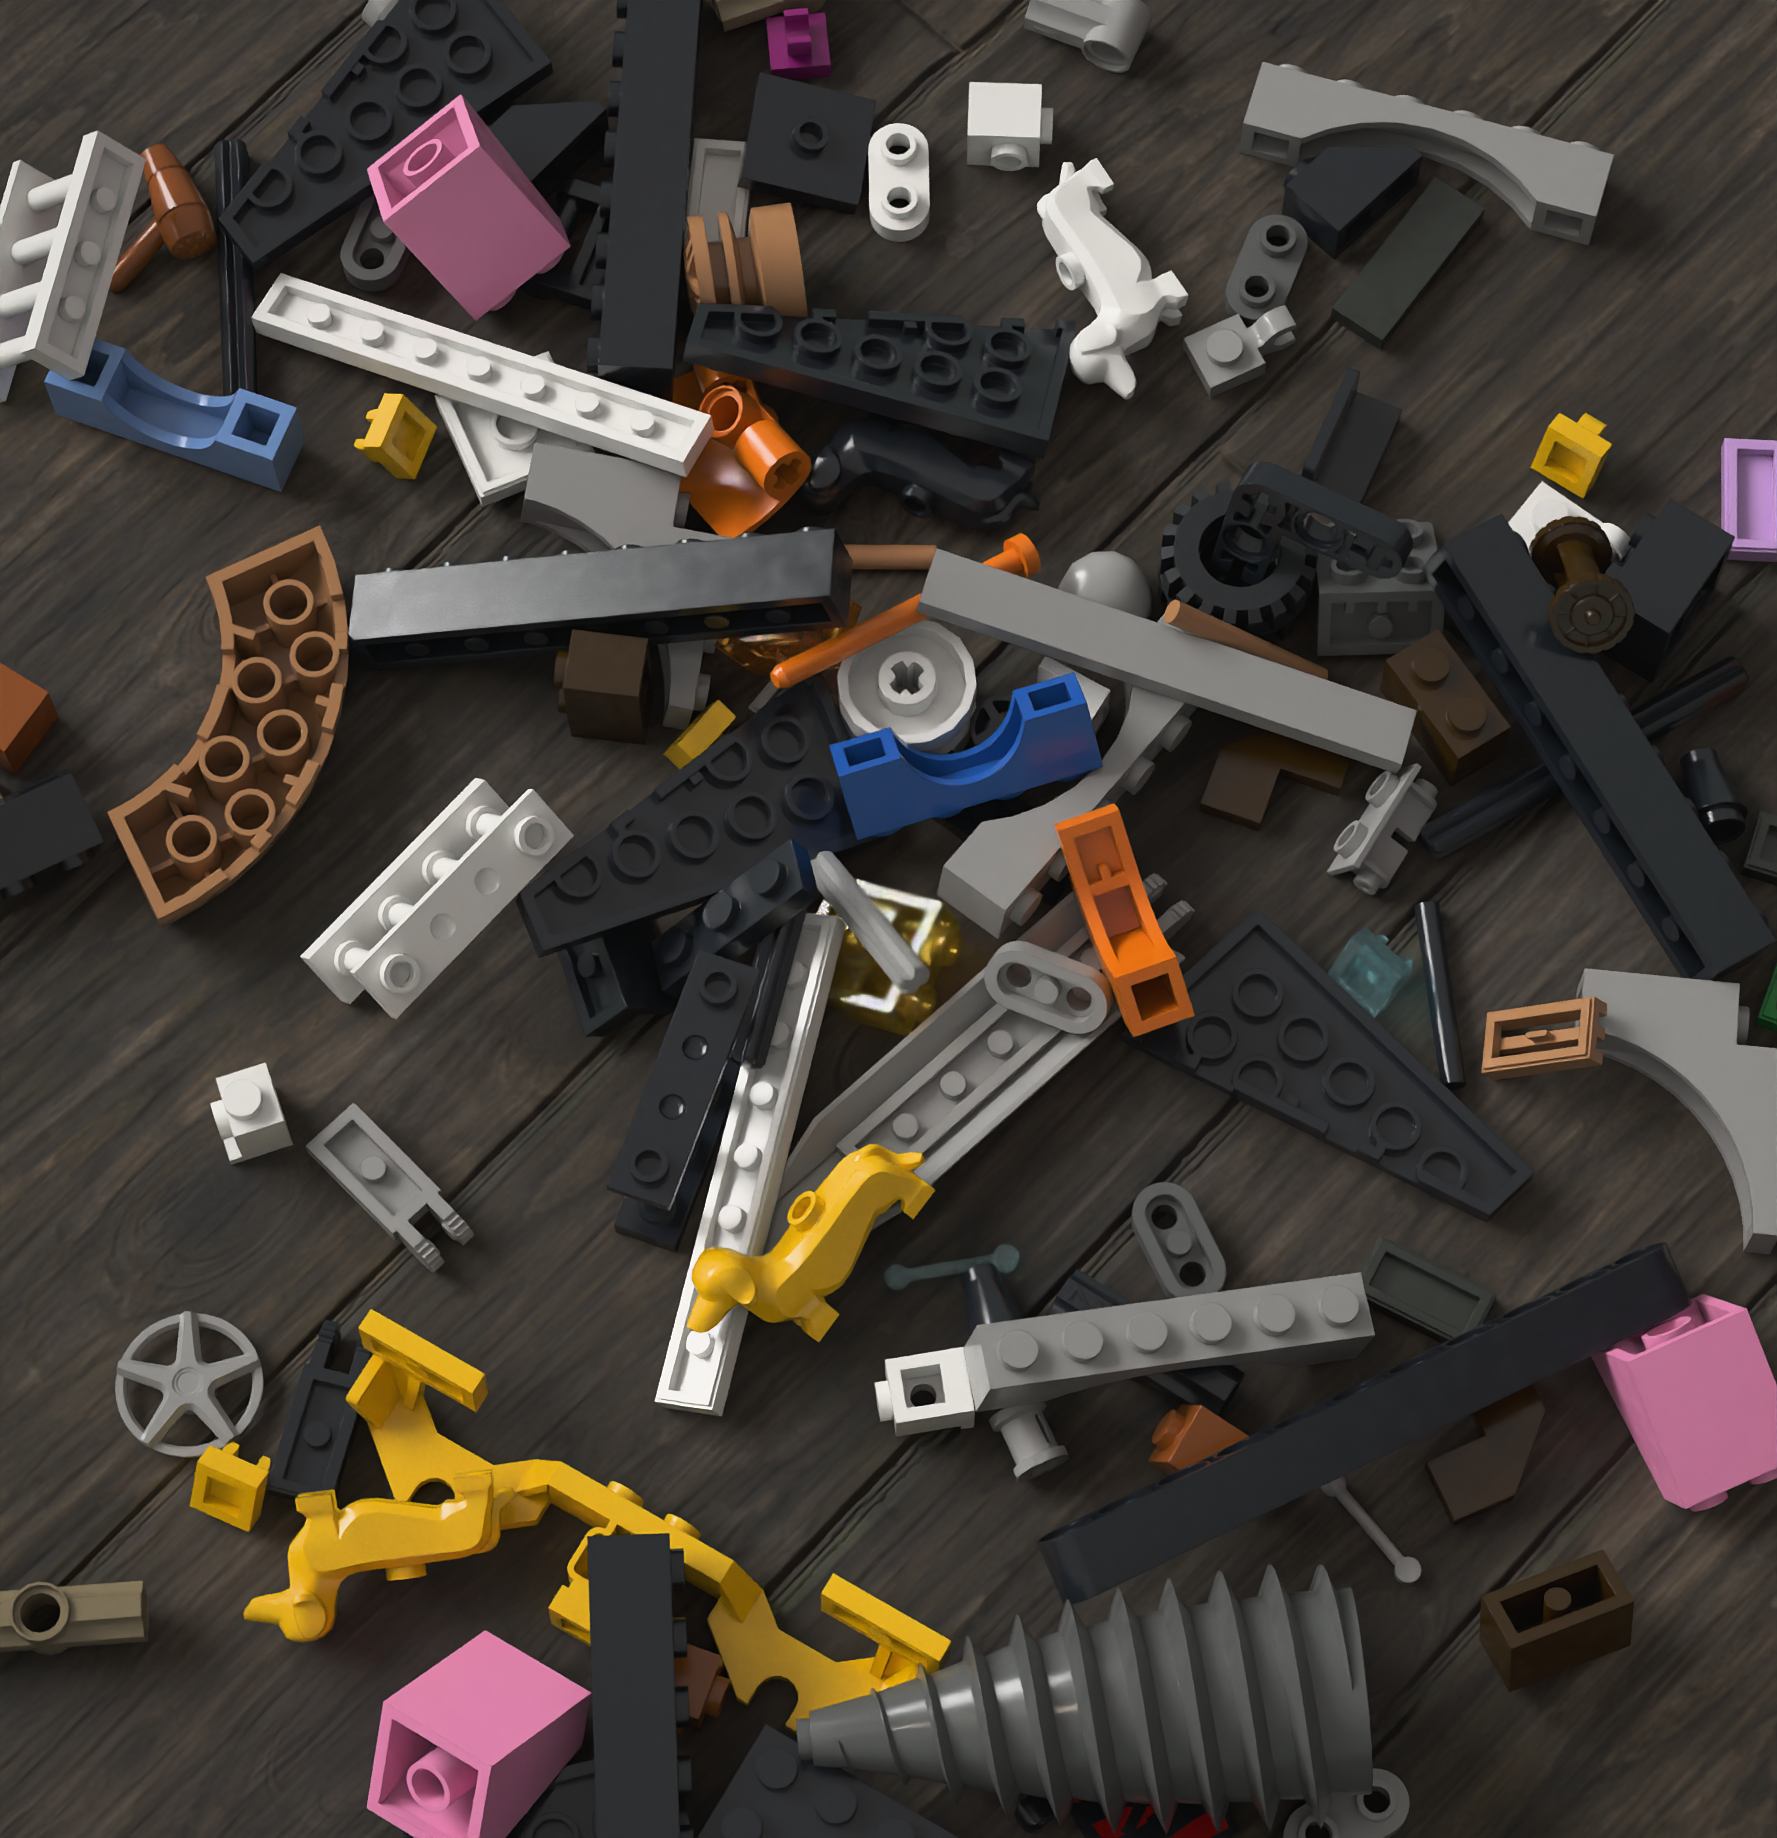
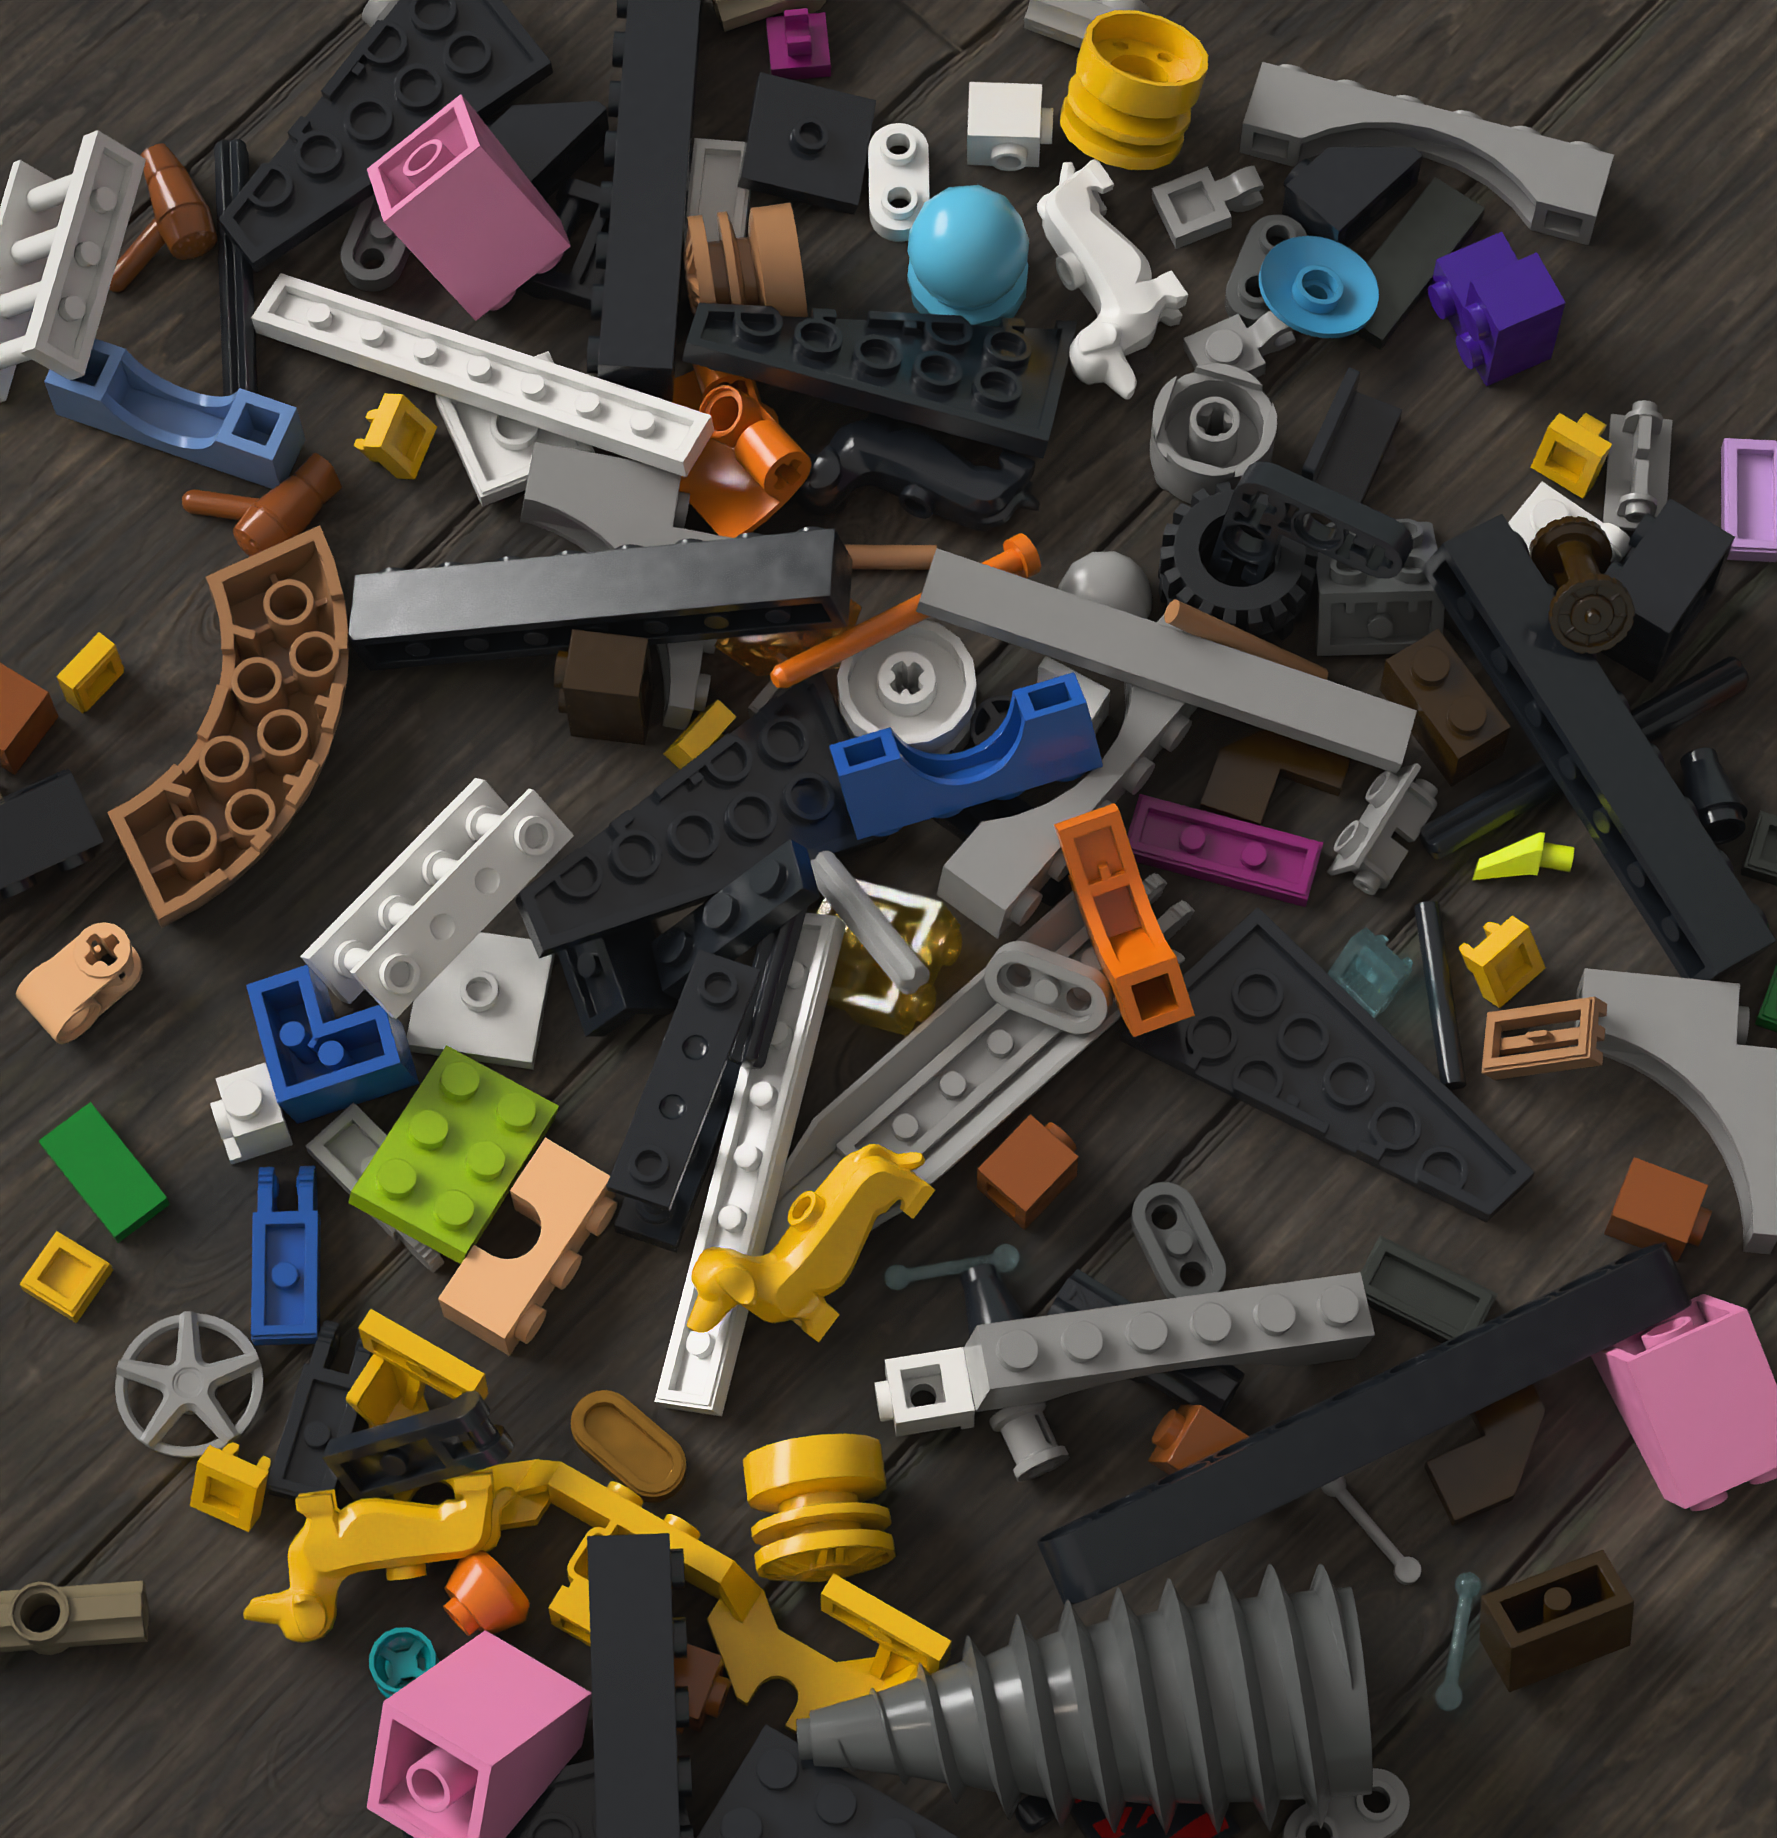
none -> light nougat piece [16,922,143,1044]
none -> yellow tile [19,1231,113,1323]
none -> green tile [39,1102,170,1243]
none -> yellow tile [56,632,124,714]
none -> dark orange piece [182,453,342,557]
none -> blue brick [246,965,419,1124]
none -> blue hinge [251,1166,321,1346]
none -> black plate [322,1391,515,1501]
none -> lime plate [349,1045,559,1264]
none -> teal wheel [369,1627,439,1699]
none -> white plate [407,932,555,1069]
none -> light nougat arch [438,1137,617,1356]
none -> orange cone [443,1550,530,1636]
none -> pearl gold tile [571,1390,687,1502]
none -> yellow wheel [743,1433,896,1582]
none -> medium azure tile [907,185,1029,326]
none -> dark orange brick [977,1114,1079,1230]
none -> yellow wheel [1060,10,1208,170]
none -> magenta tile [1127,794,1323,907]
none -> light grey brick [1149,363,1277,504]
none -> light grey plate [1152,166,1264,249]
none -> dark azure dish [1259,236,1379,338]
none -> dark purple brick [1428,232,1566,386]
none -> clear light blue hinge [1435,1572,1481,1711]
none -> yellow tile [1459,916,1546,1008]
none -> neon yellow bar [1472,832,1574,880]
none -> light grey hinge [1603,400,1672,531]
none -> dark orange brick [1604,1157,1712,1262]

